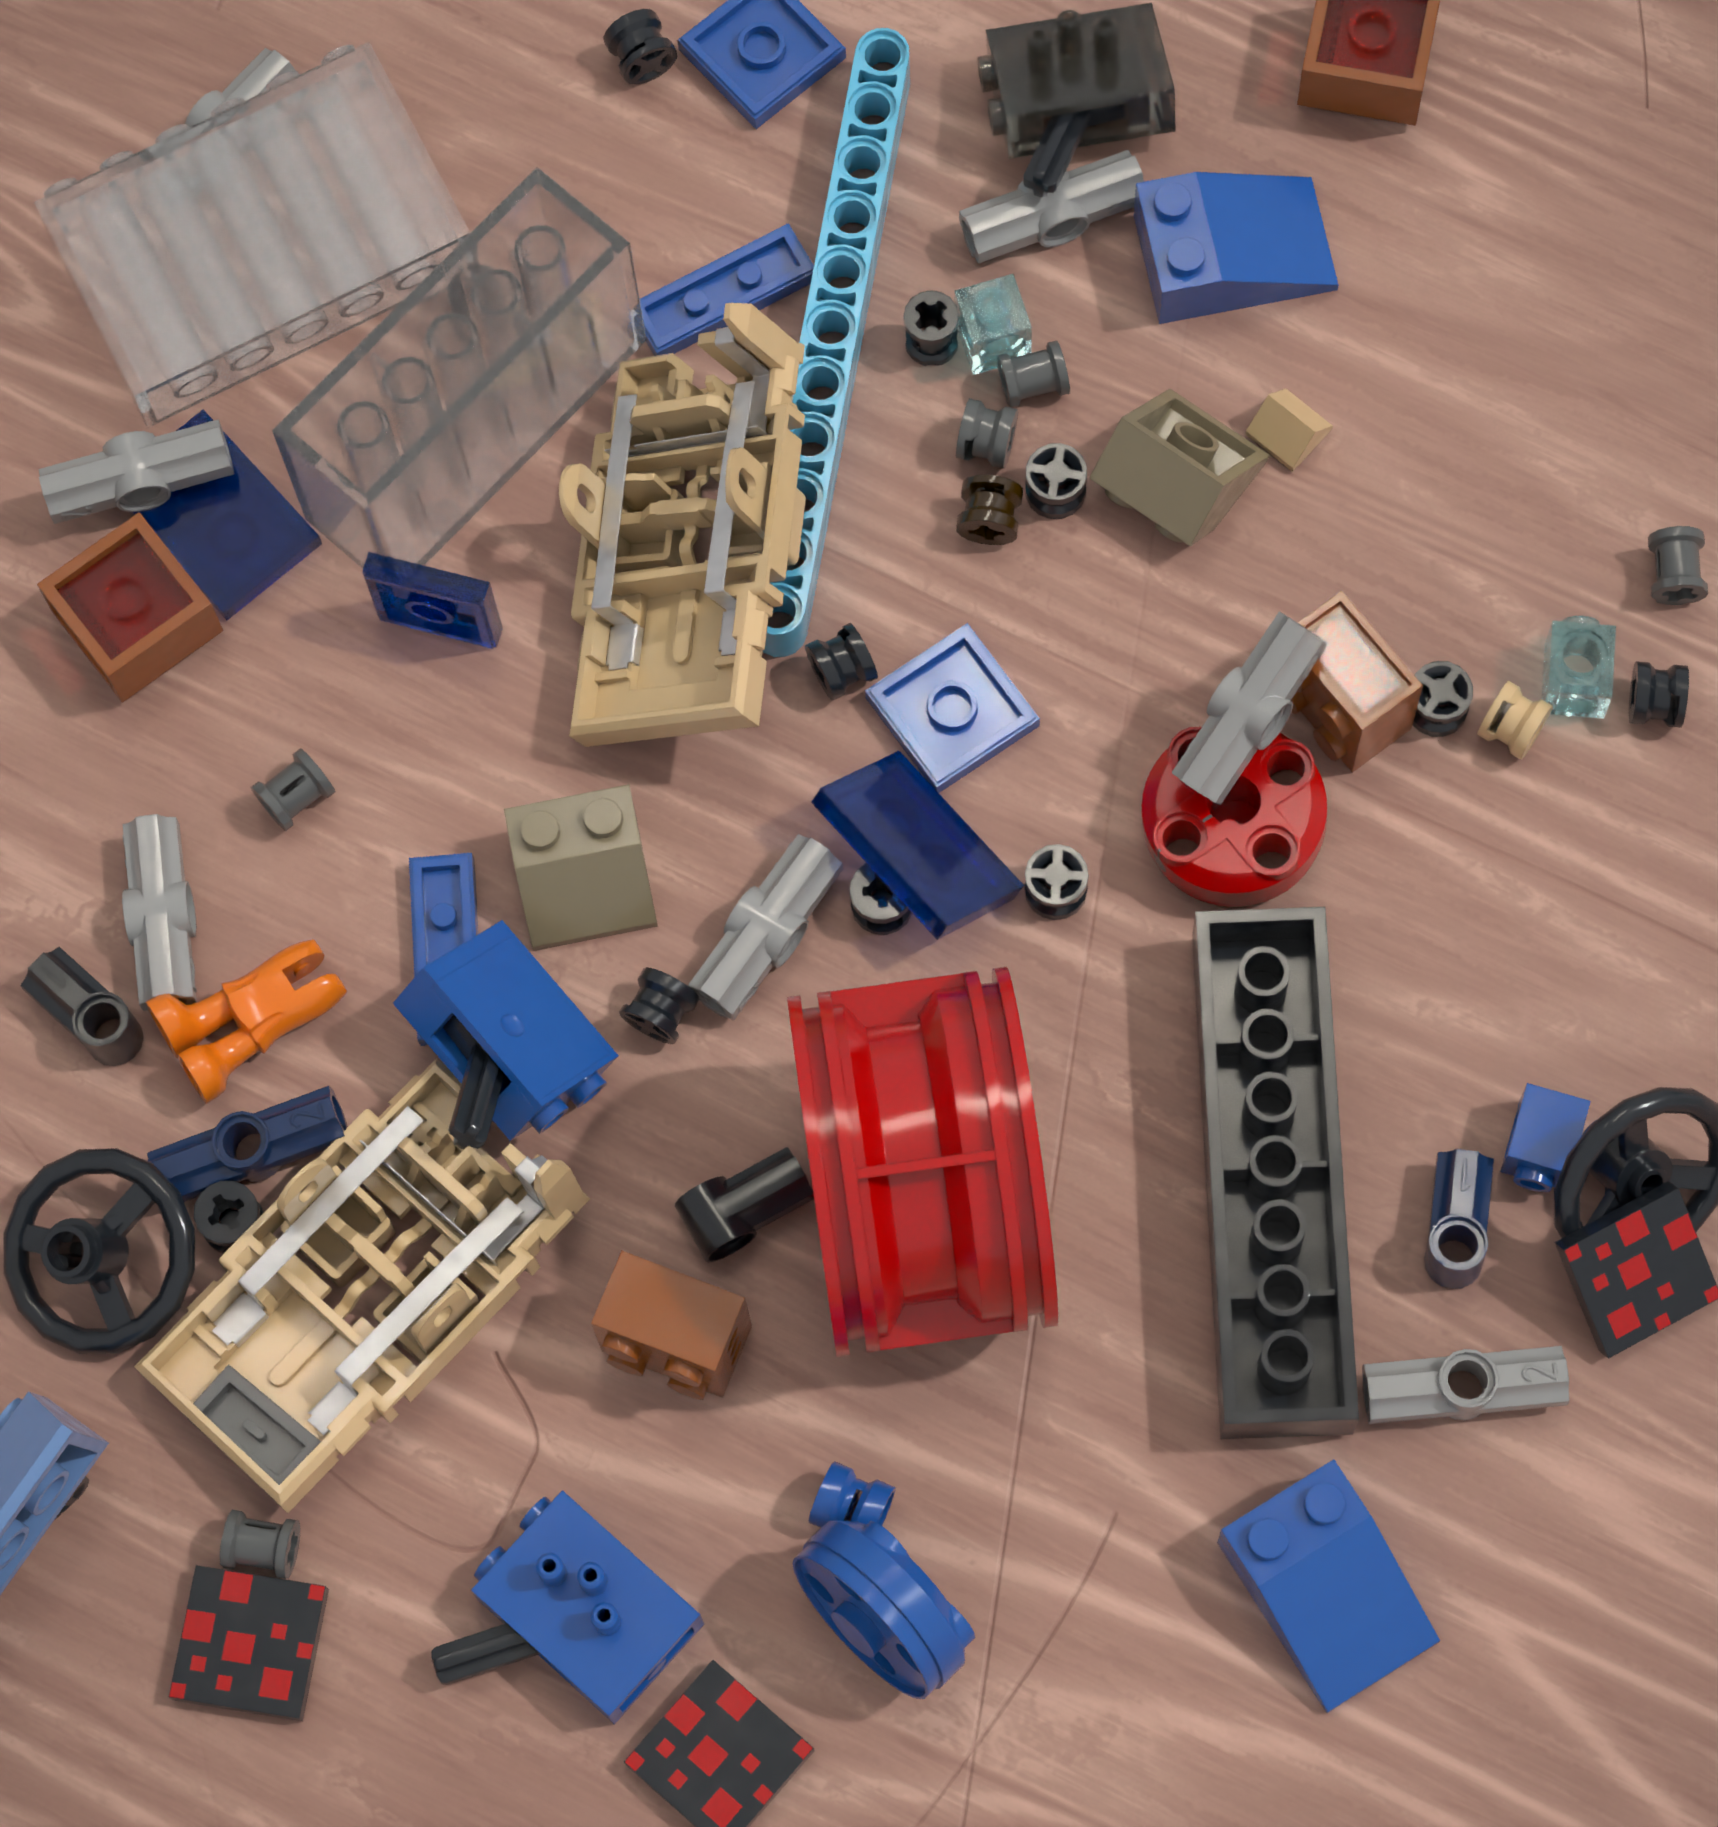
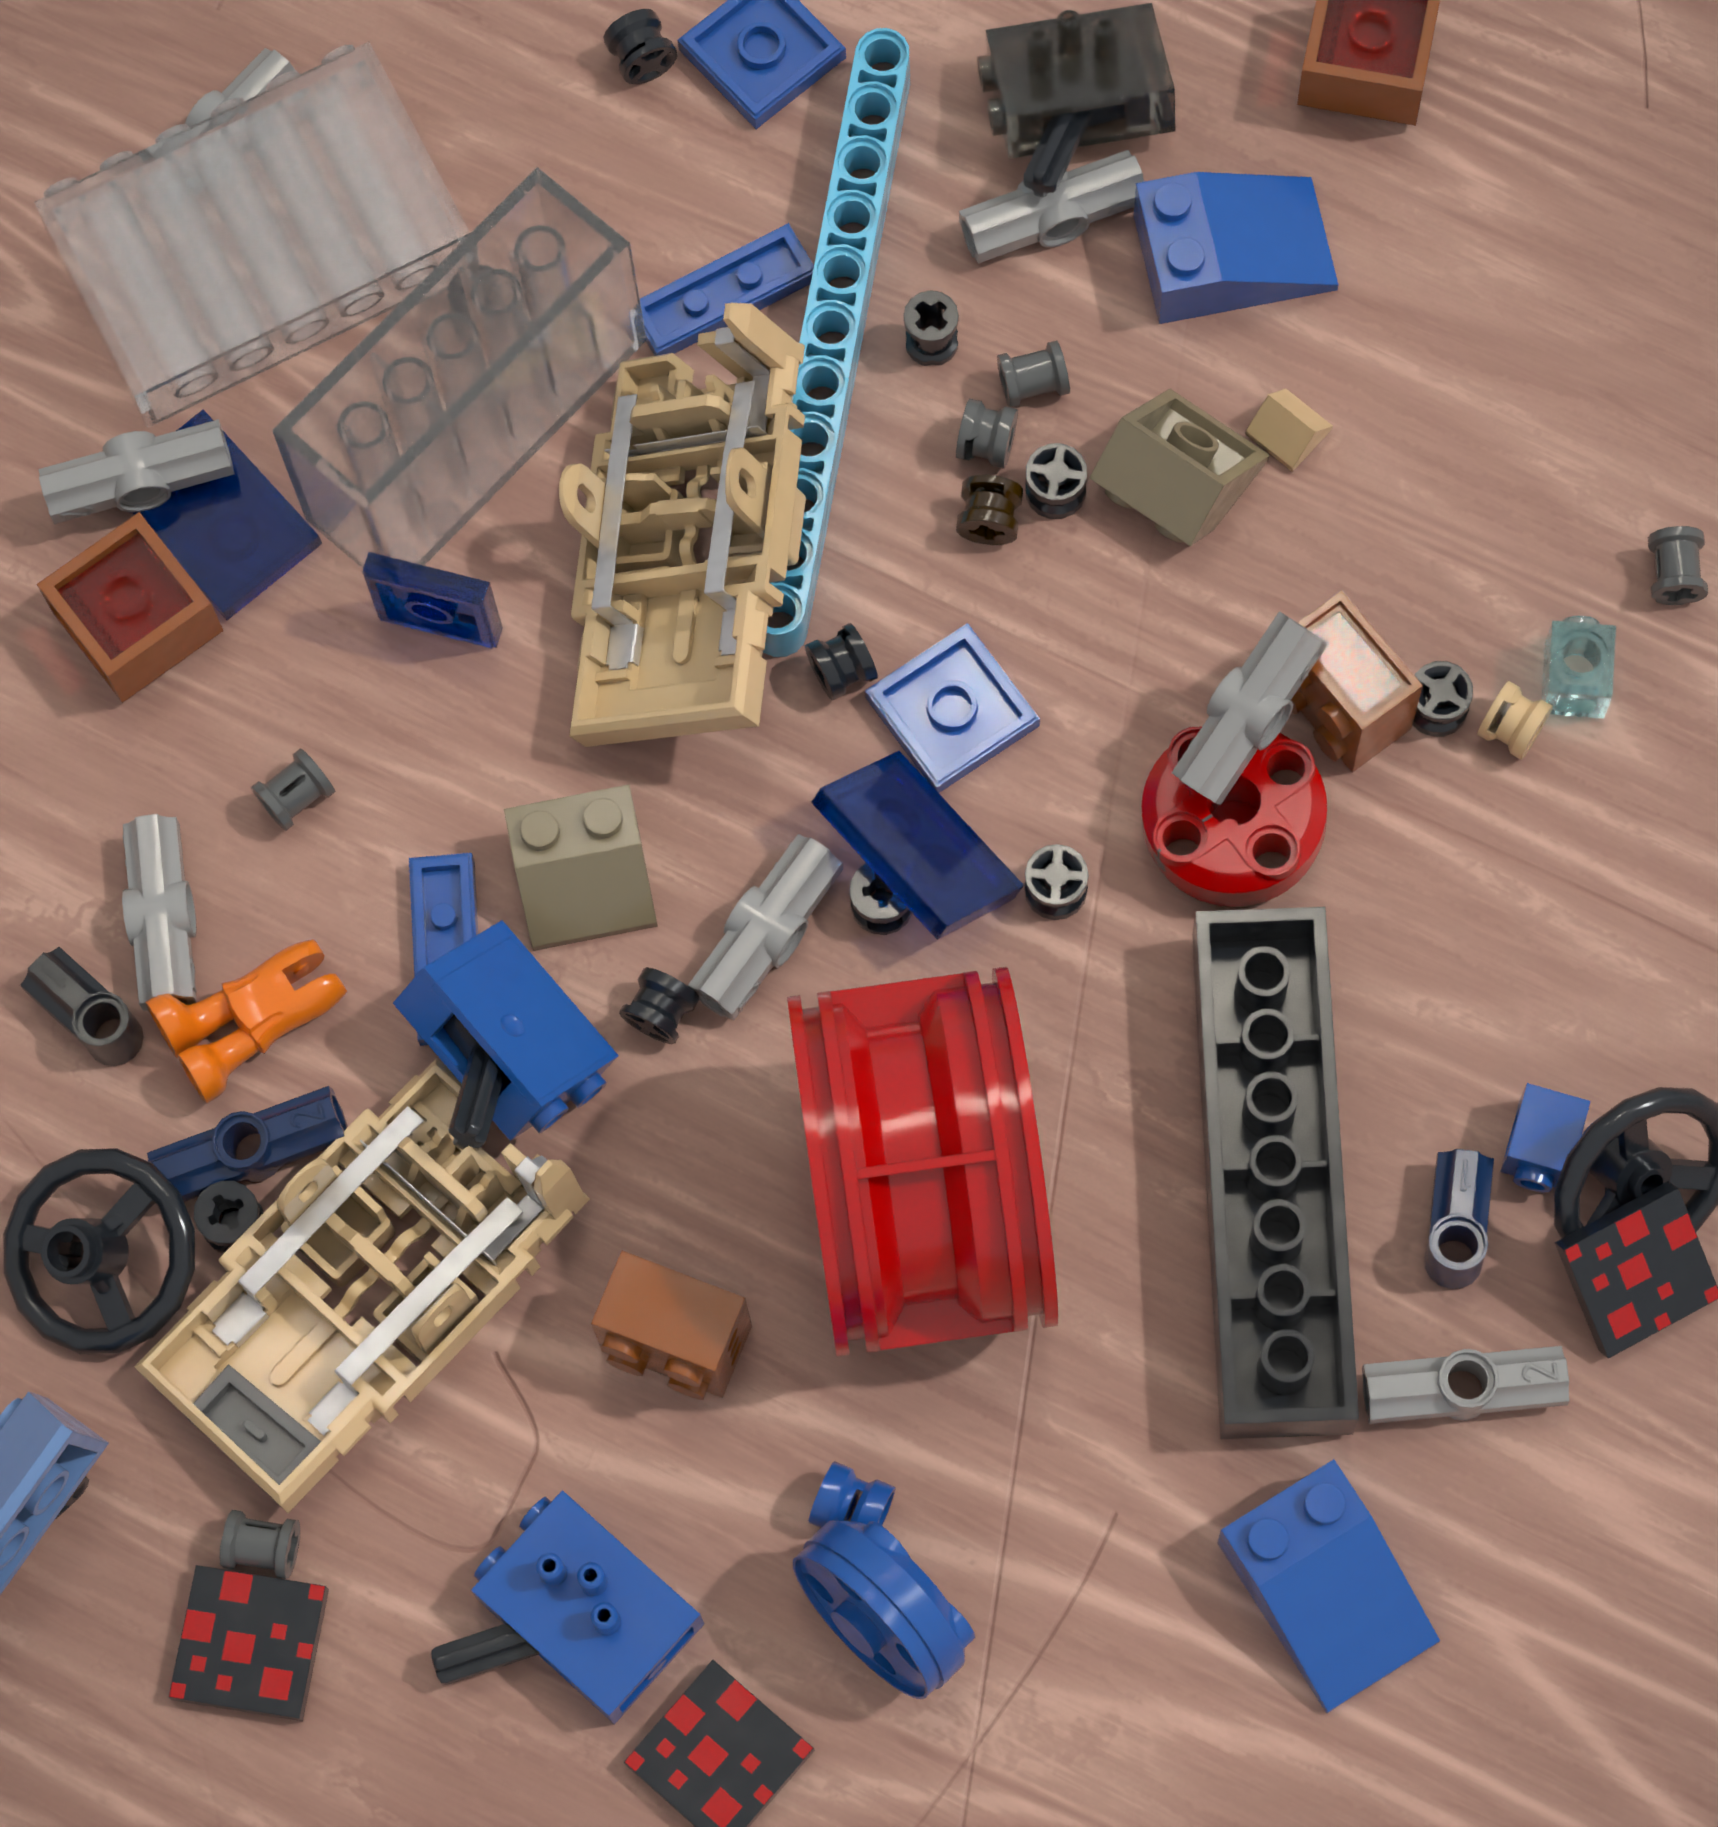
black piece [675,1147,814,1263] -> none
clear light blue brick [954,274,1032,375] -> none
black wheel [1629,661,1689,728] -> none

